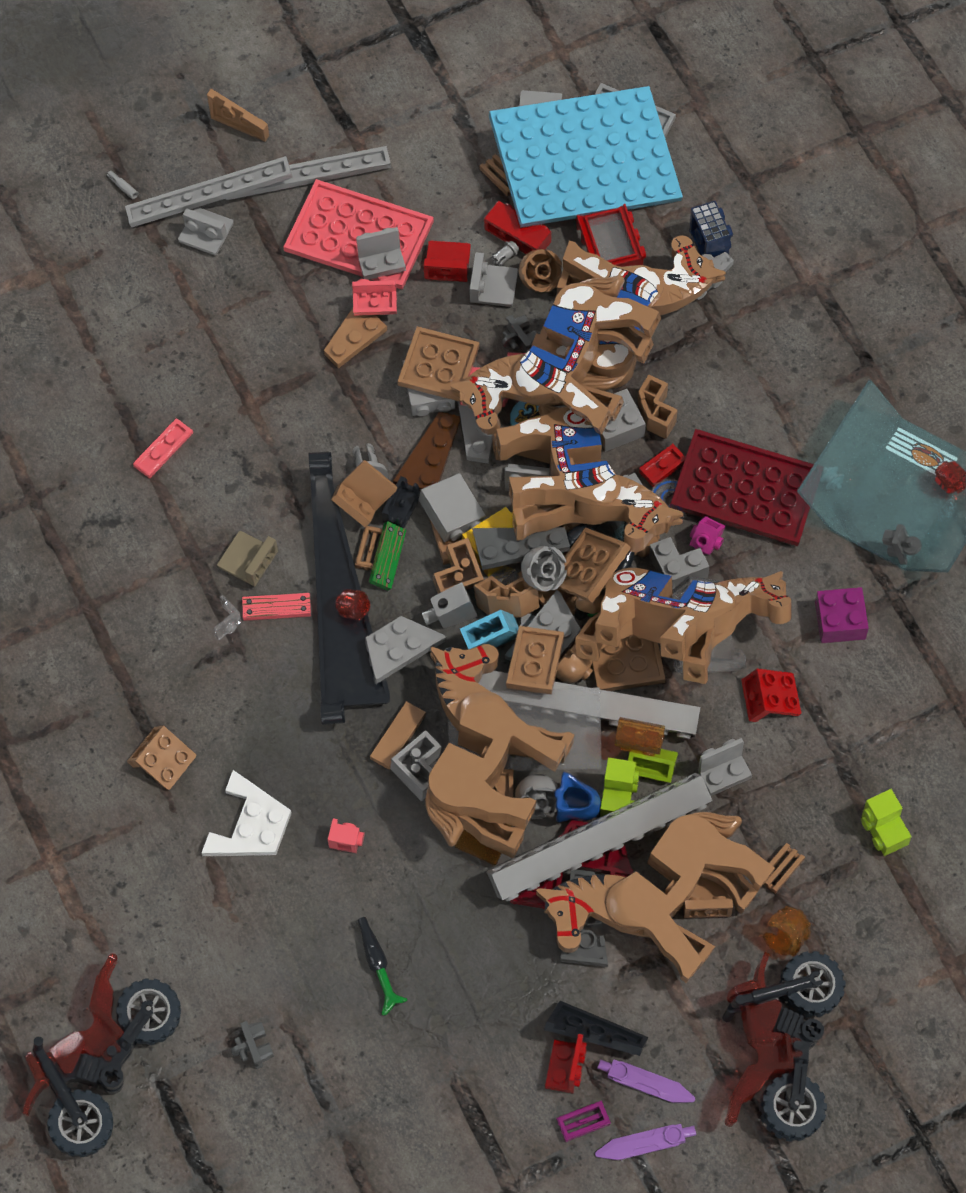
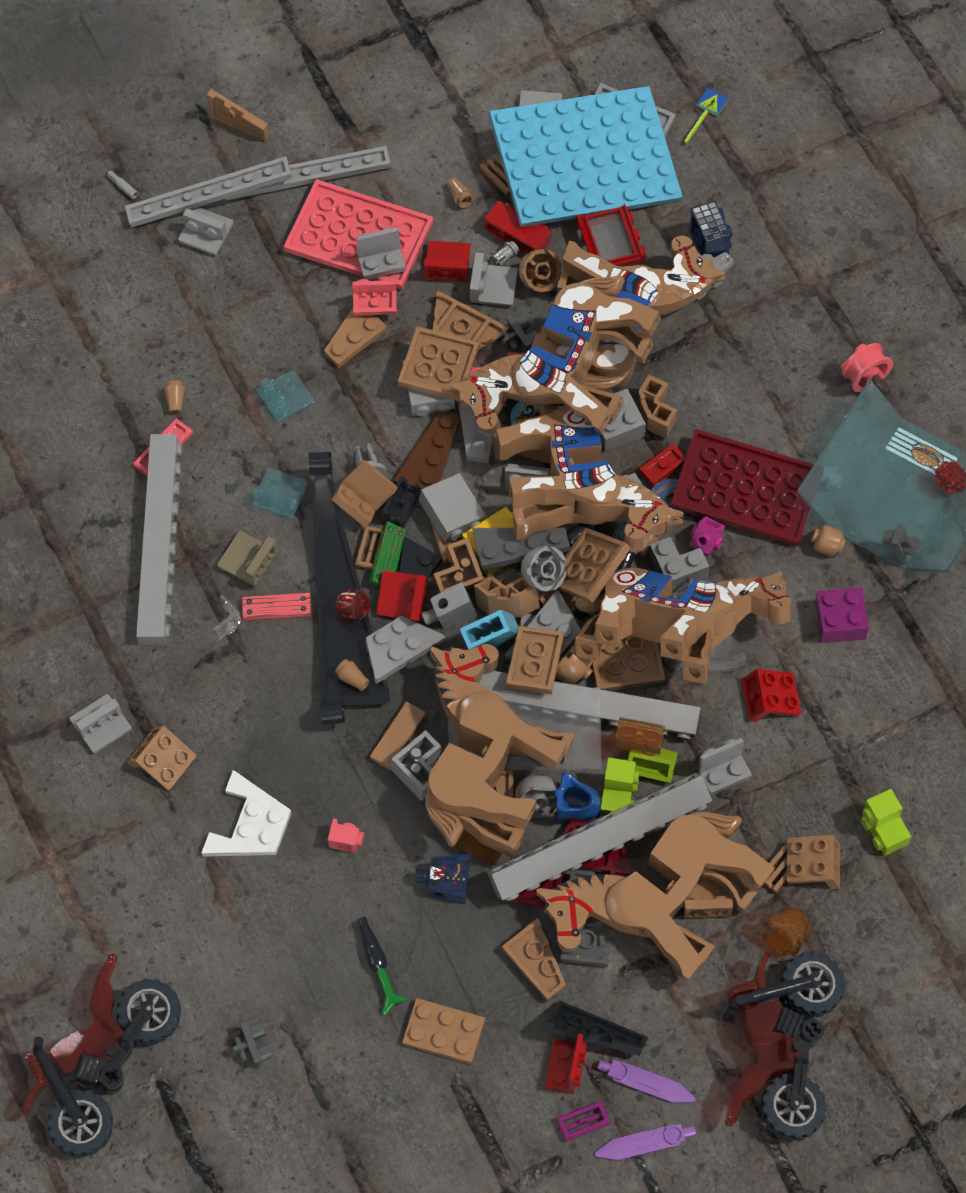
none -> light grey bracket [70,694,132,754]
none -> light grey brick [136,434,183,646]
none -> medium nougat cone [163,380,185,414]
none -> clear light blue hinge [251,468,309,519]
none -> clear light blue hinge [256,369,316,423]
none -> medium nougat cone [335,659,370,691]
none -> red bracket [377,570,428,621]
none -> black wing [400,537,442,582]
none -> medium nougat plate [402,998,485,1065]
none -> dark blue torso [415,854,469,904]
none -> medium nougat wing [433,291,509,350]
none -> medium nougat cone [447,178,474,208]
none -> medium nougat wing [502,918,566,1002]
none -> piece [684,88,729,143]
none -> medium nougat bracket [787,835,840,889]
none -> medium nougat head [810,524,846,557]
none -> coral wheel [840,343,893,396]

